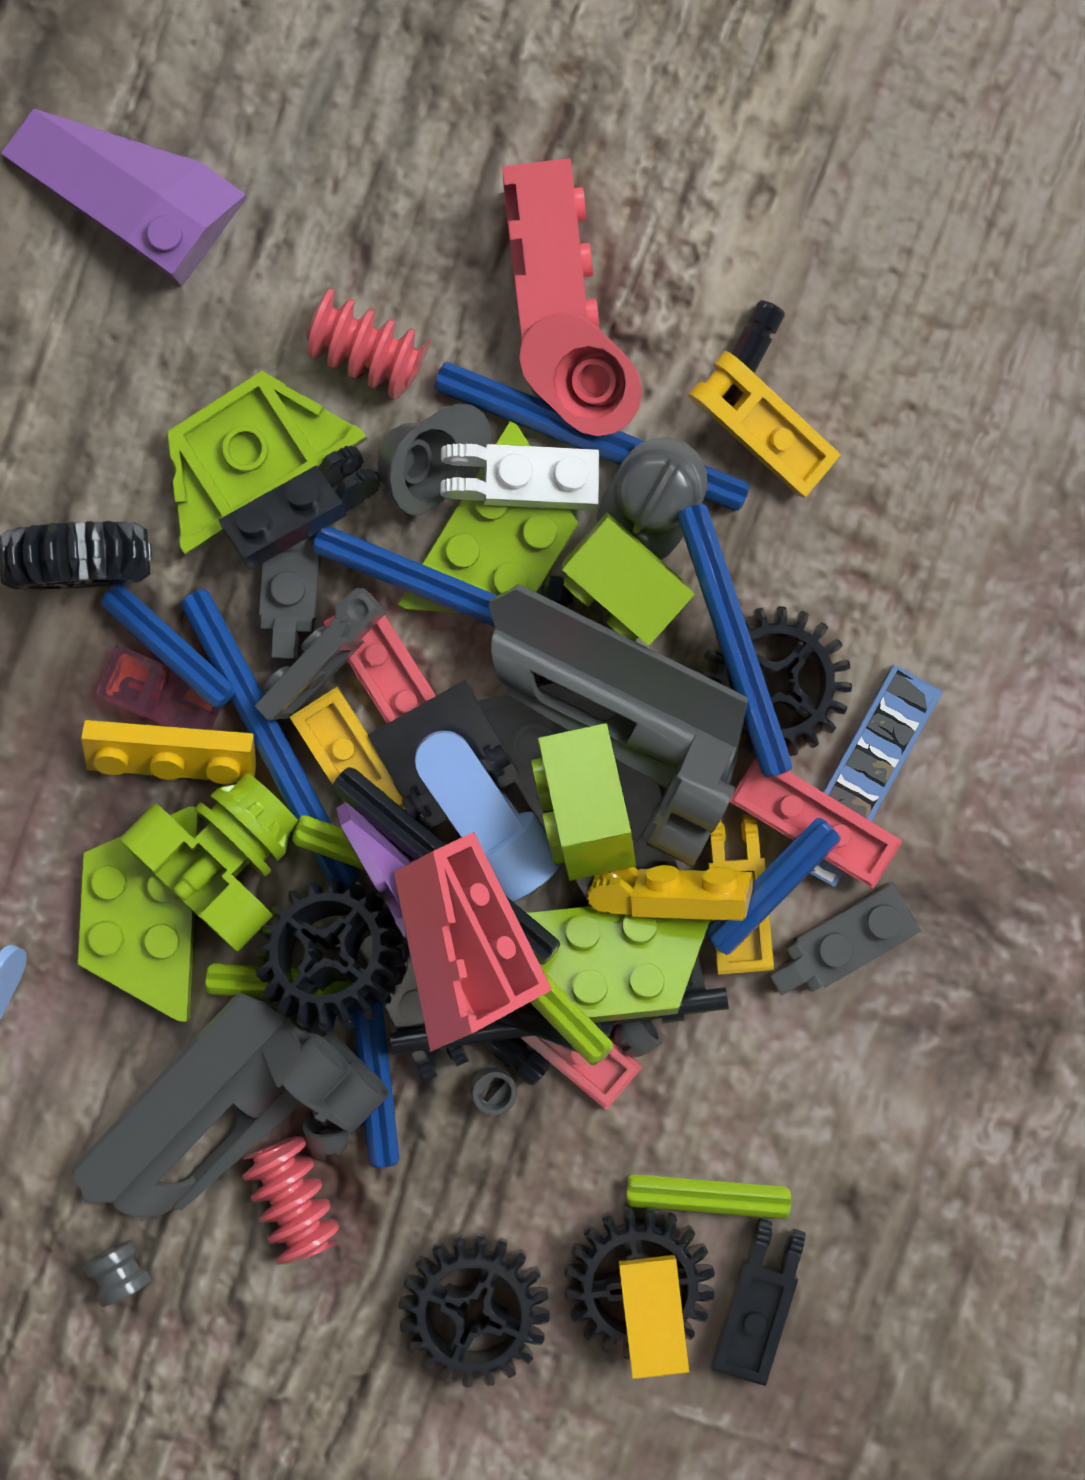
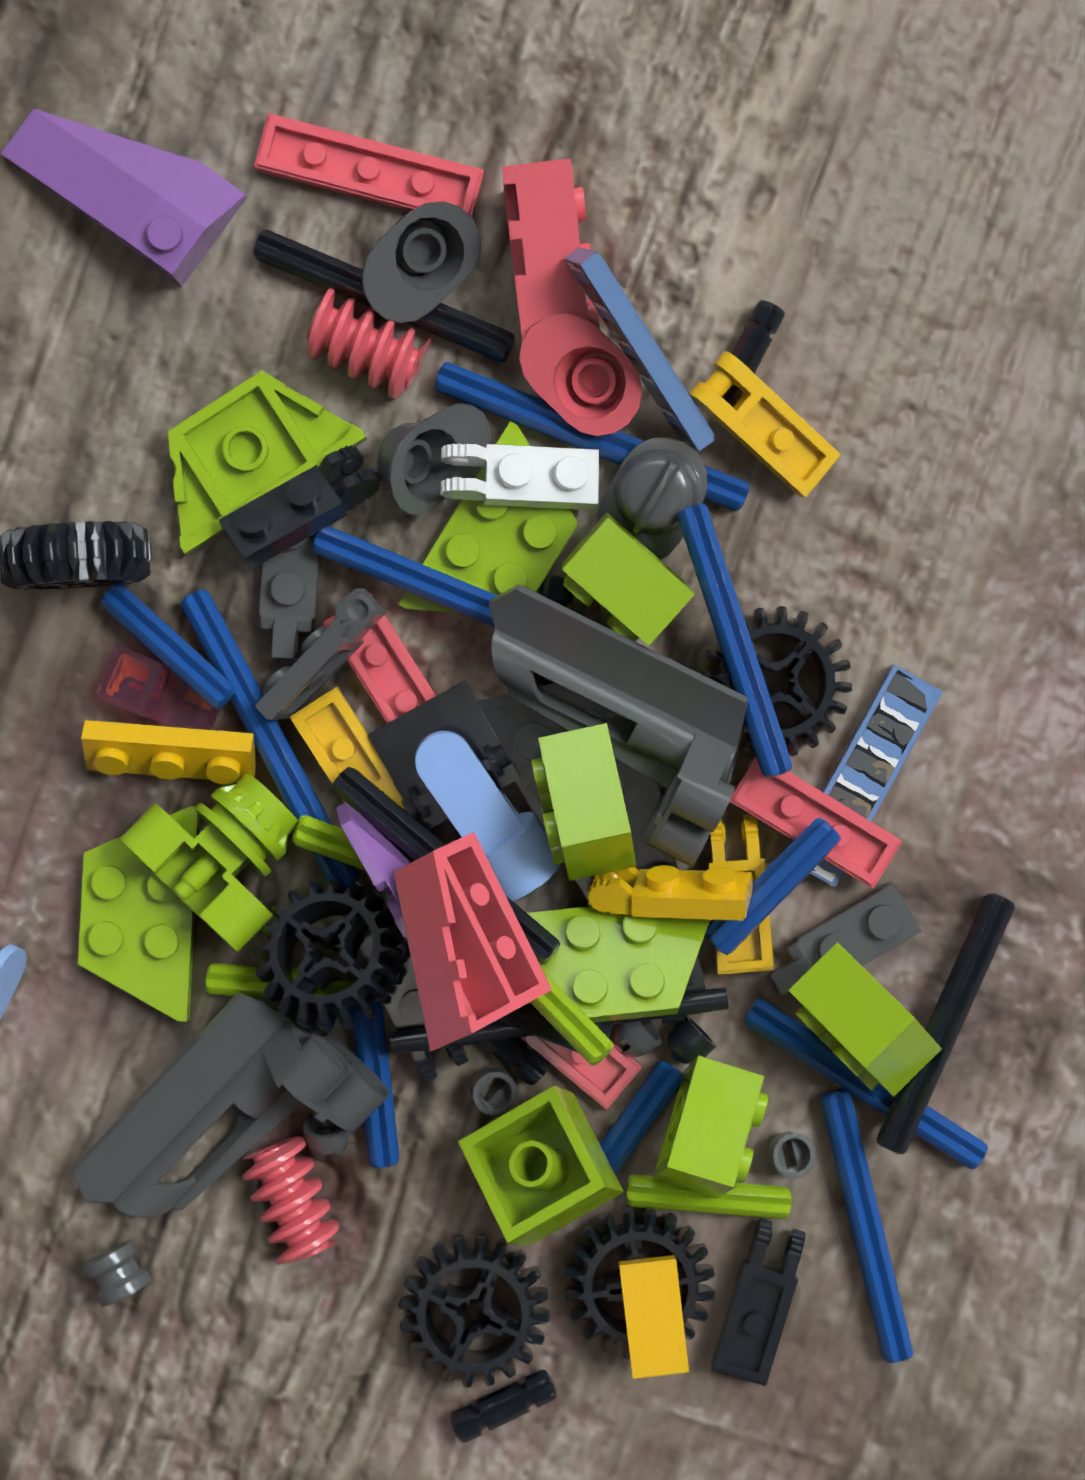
none -> black axle [253,229,515,362]
none -> coral tile [254,113,484,218]
none -> dark grey piece [362,201,481,323]
none -> black axle [450,1370,557,1443]
none -> lime brick [458,1086,624,1247]
none -> medium blue tile [564,247,715,451]
none -> blue axle [600,1060,683,1175]
none -> lime brick [652,1055,769,1199]
none -> black hinge [668,1015,717,1064]
none -> blue axle [744,998,988,1169]
none -> dark grey hinge [767,1131,816,1178]
none -> lime brick [788,942,942,1097]
none -> blue axle [820,1089,913,1363]
none -> black axle [876,893,1015,1155]

